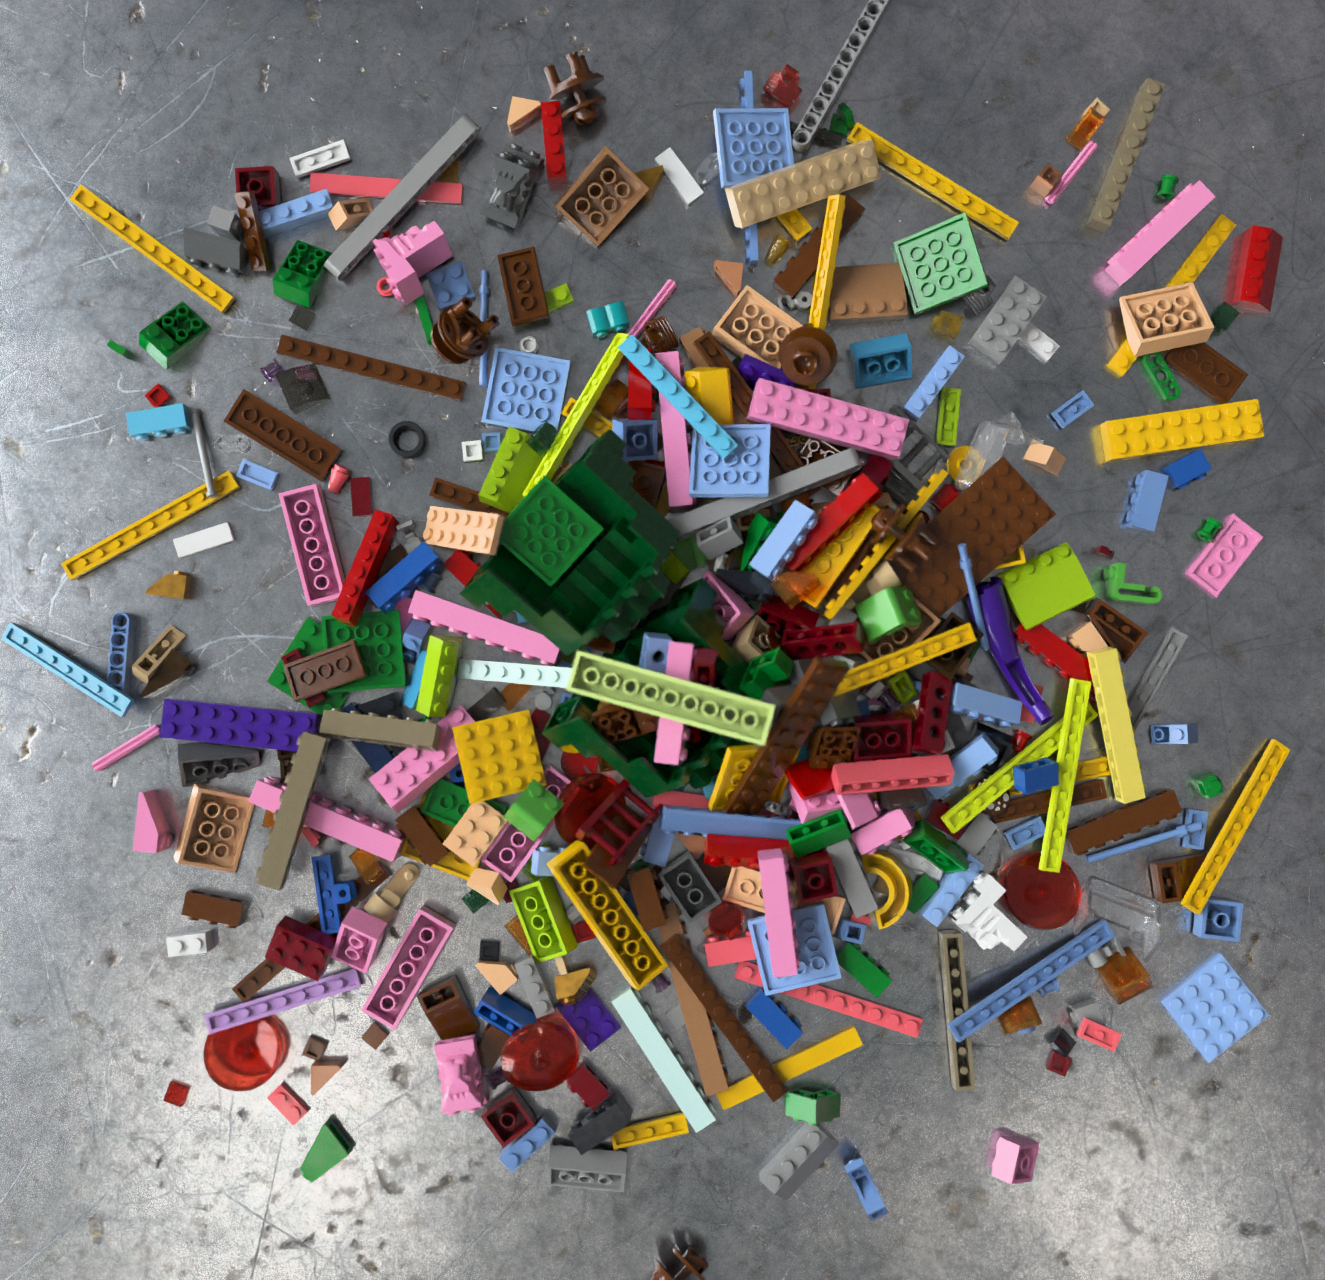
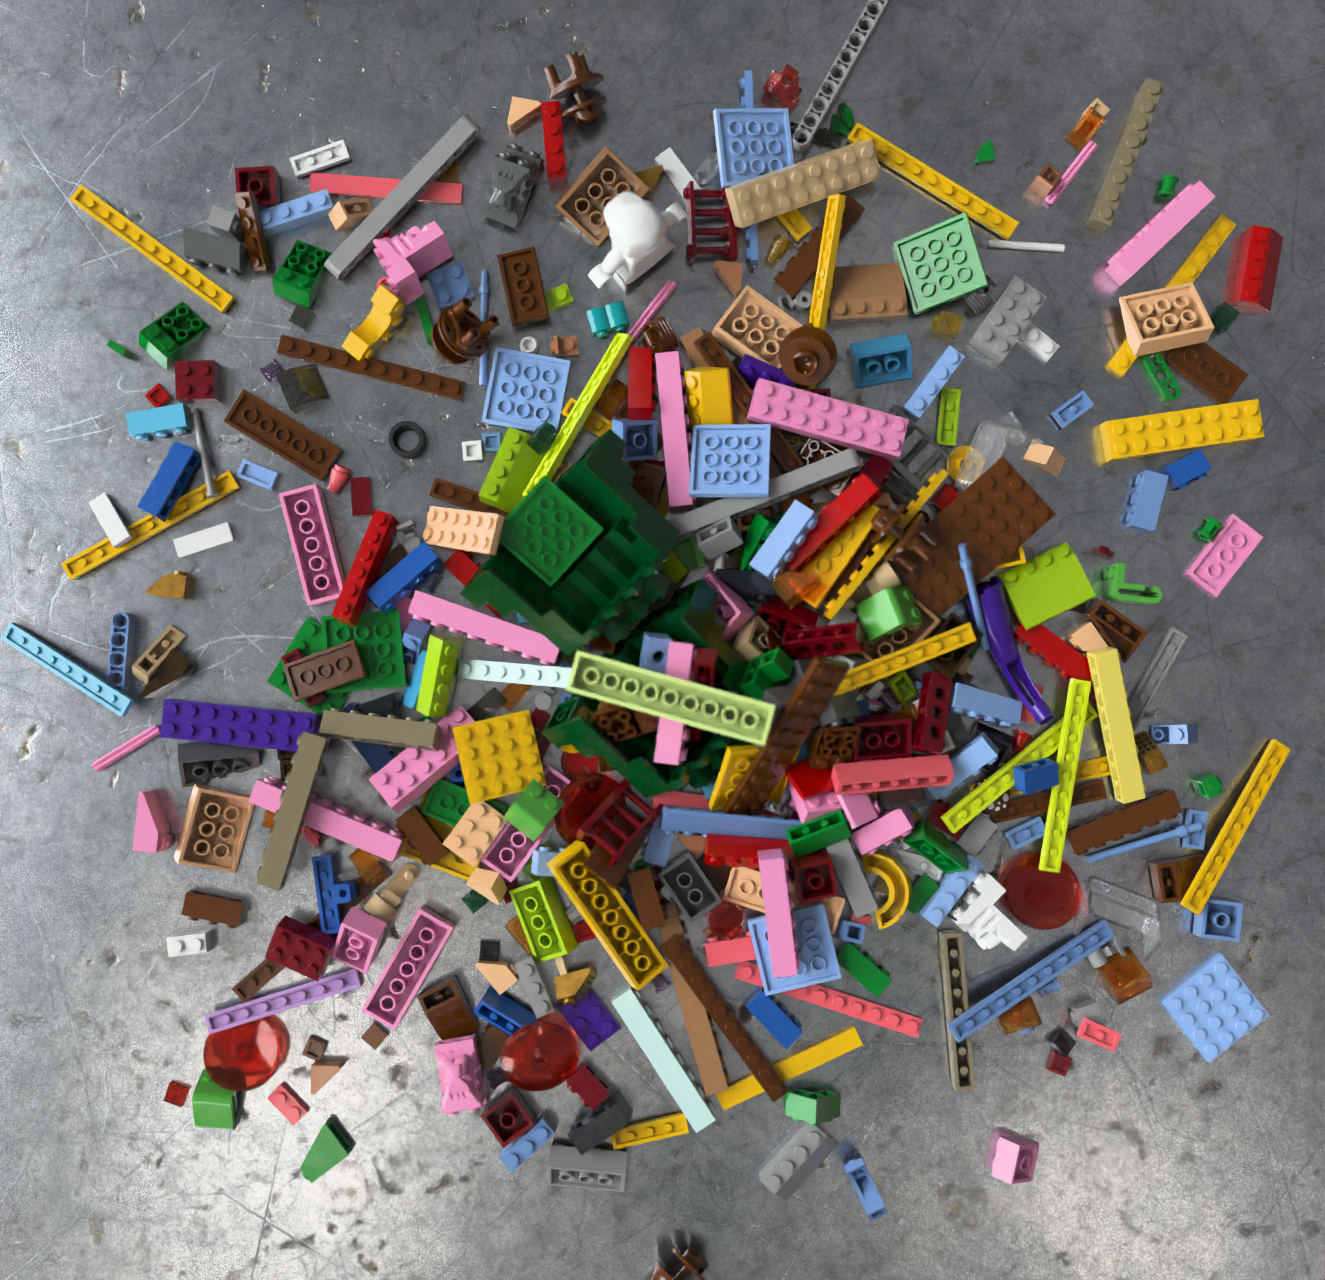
medium azure plate [618,334,739,460] -> none
none -> white tile [89,492,133,549]
none -> blue brick [137,441,201,522]
none -> dark red brick [175,360,221,404]
none -> bright green piece [192,1069,242,1130]
none -> yellow brick [342,284,404,361]
none -> nougat bracket [550,335,579,358]
none -> white piece [588,192,689,293]
none -> dark red fence [683,181,738,263]
none -> green tile [975,140,996,164]
none -> white bar [987,239,1065,252]
none -> pearl gold slope [1134,731,1169,775]

